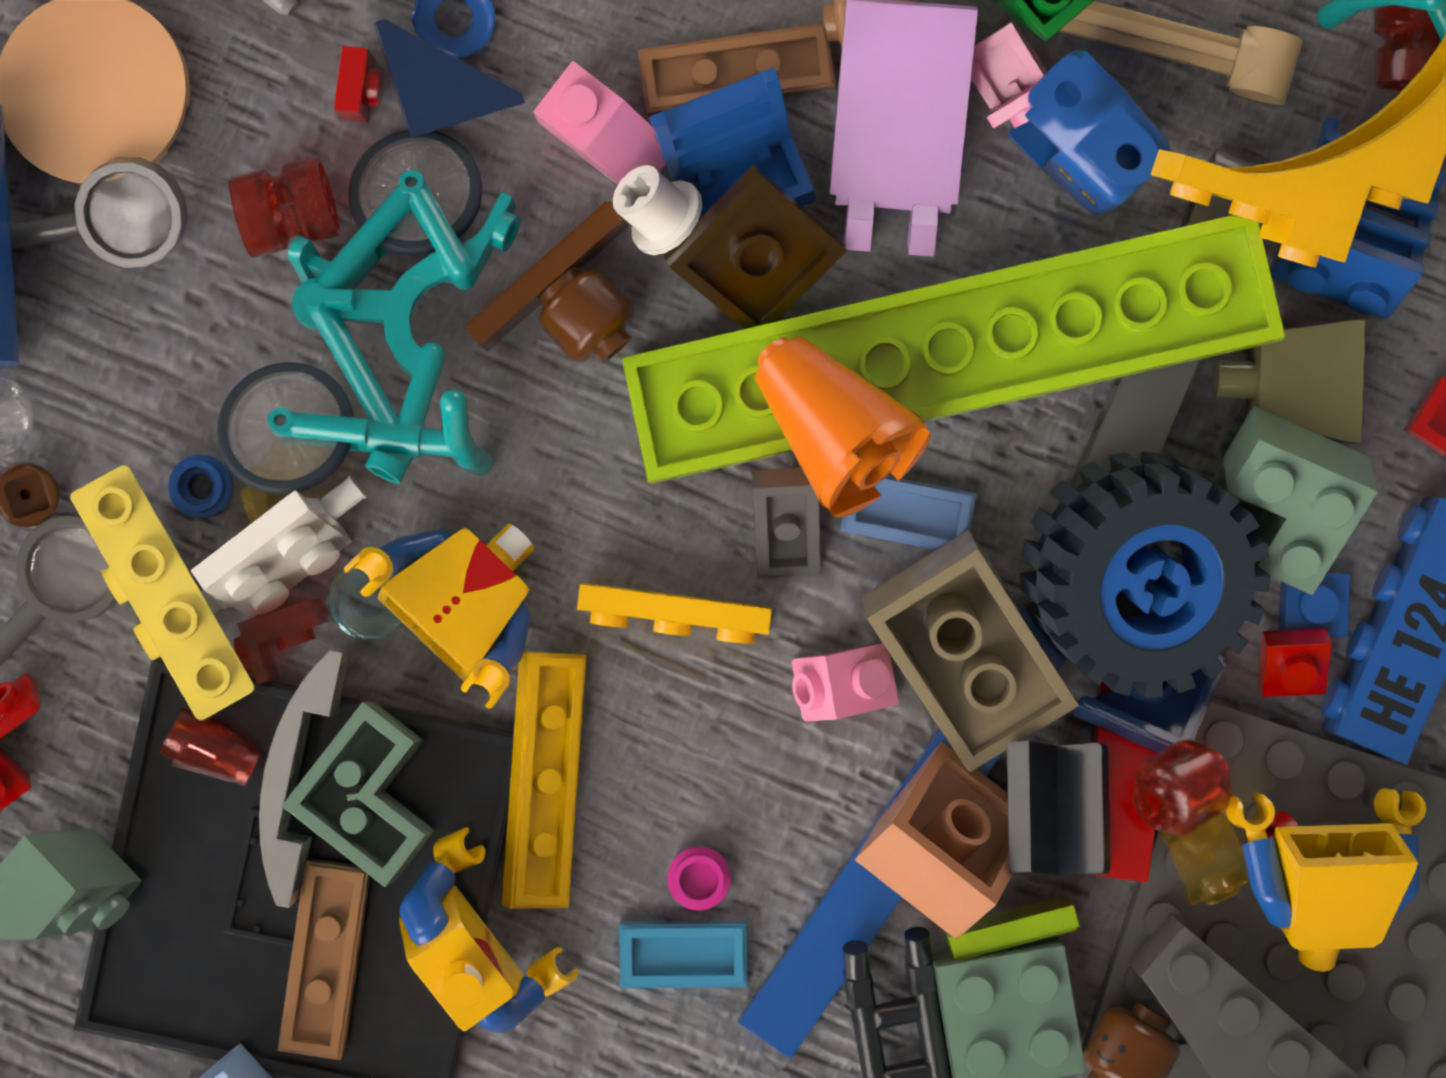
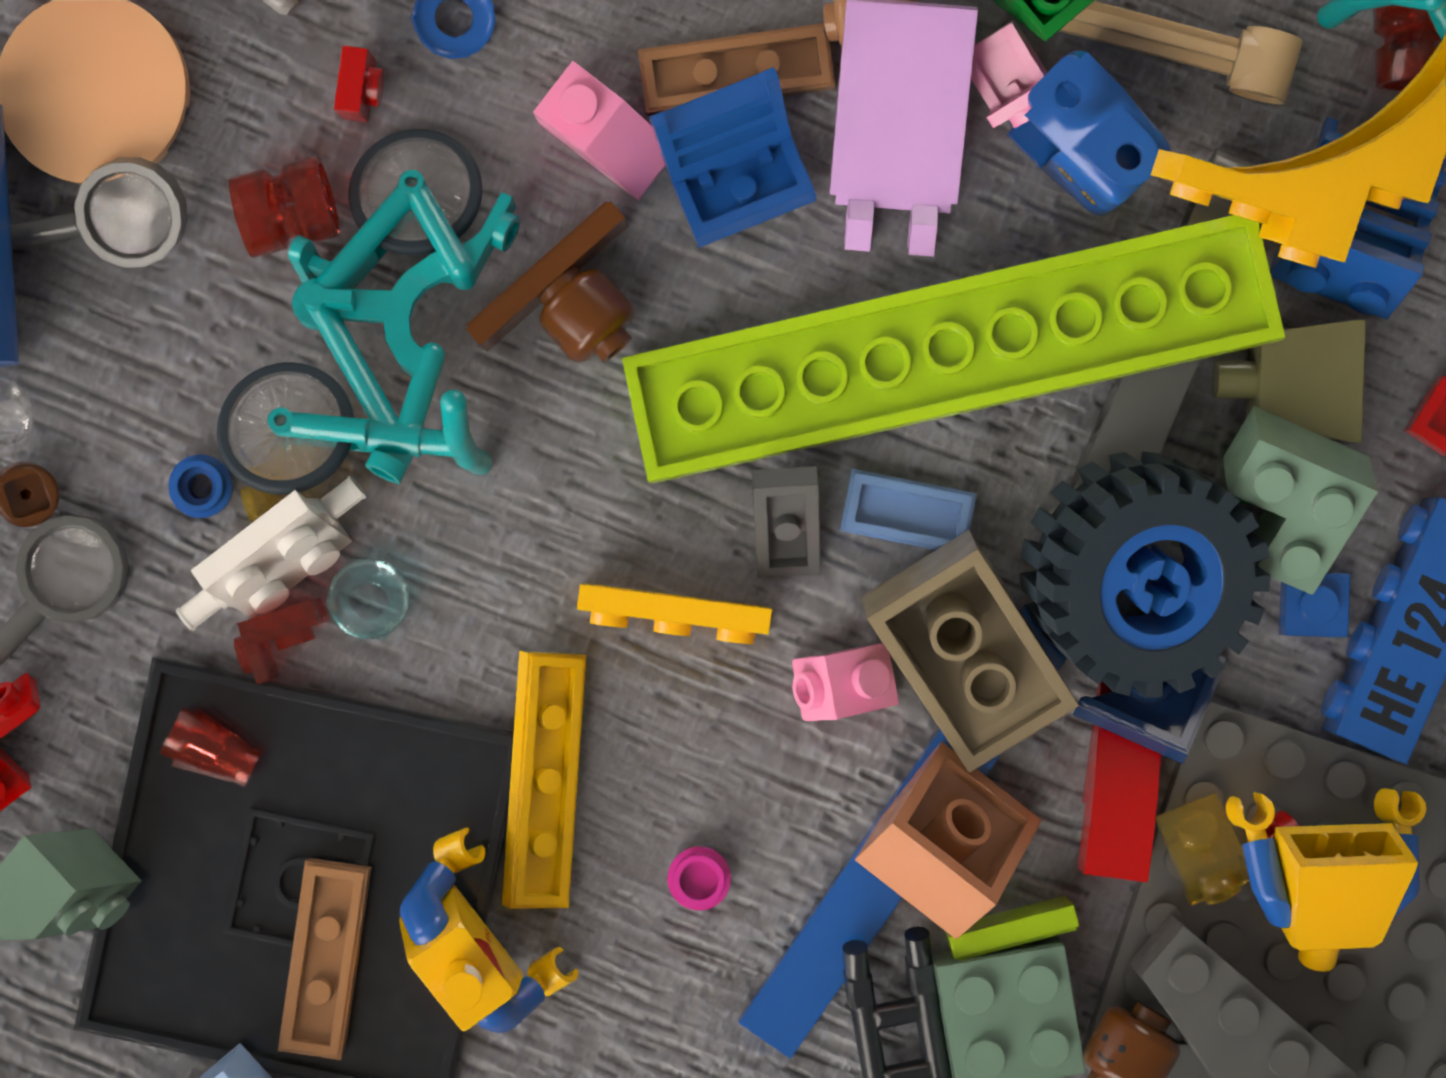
light yellow bracket [70,465,255,720] -> none
light grey slope [259,647,352,908] -> none
sand green brick [282,701,435,887] -> none
torso [344,523,534,709] -> none
dark blue tile [373,19,525,138] -> none
white piece [613,165,702,255] -> none
dark azure tile [619,920,747,988] -> none
dark brown plate [664,164,847,329] -> none
orange cone [755,337,930,518] -> none
black panel [1007,741,1111,877] -> none
clear red head [1133,739,1232,836] -> none
red plate [1257,628,1332,697] -> none

